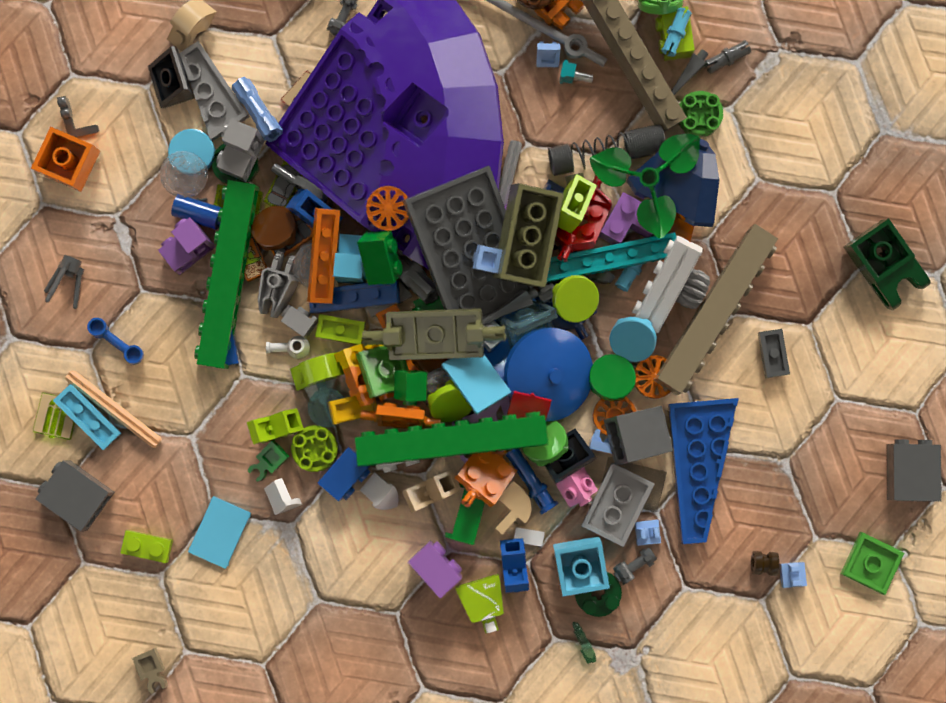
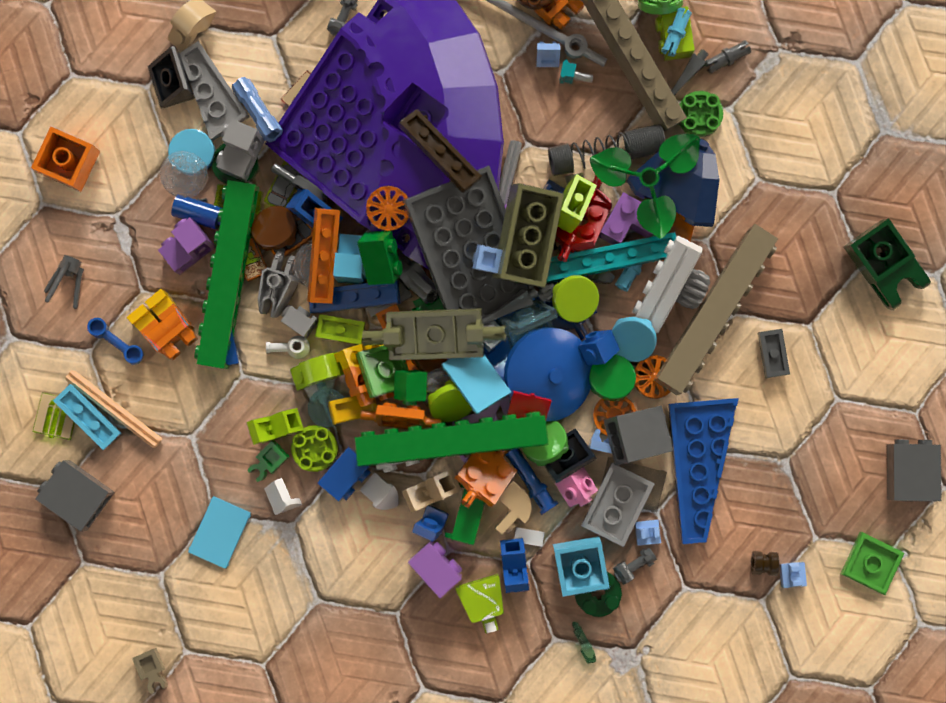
dark grey piece [57,96,100,137] -> none
lime plate [120,530,173,563] -> none
none -> orange hips [126,289,198,360]
none -> dark brown plate [399,109,482,194]
none -> blue bracket [412,505,449,542]
none -> blue brick [578,330,620,366]

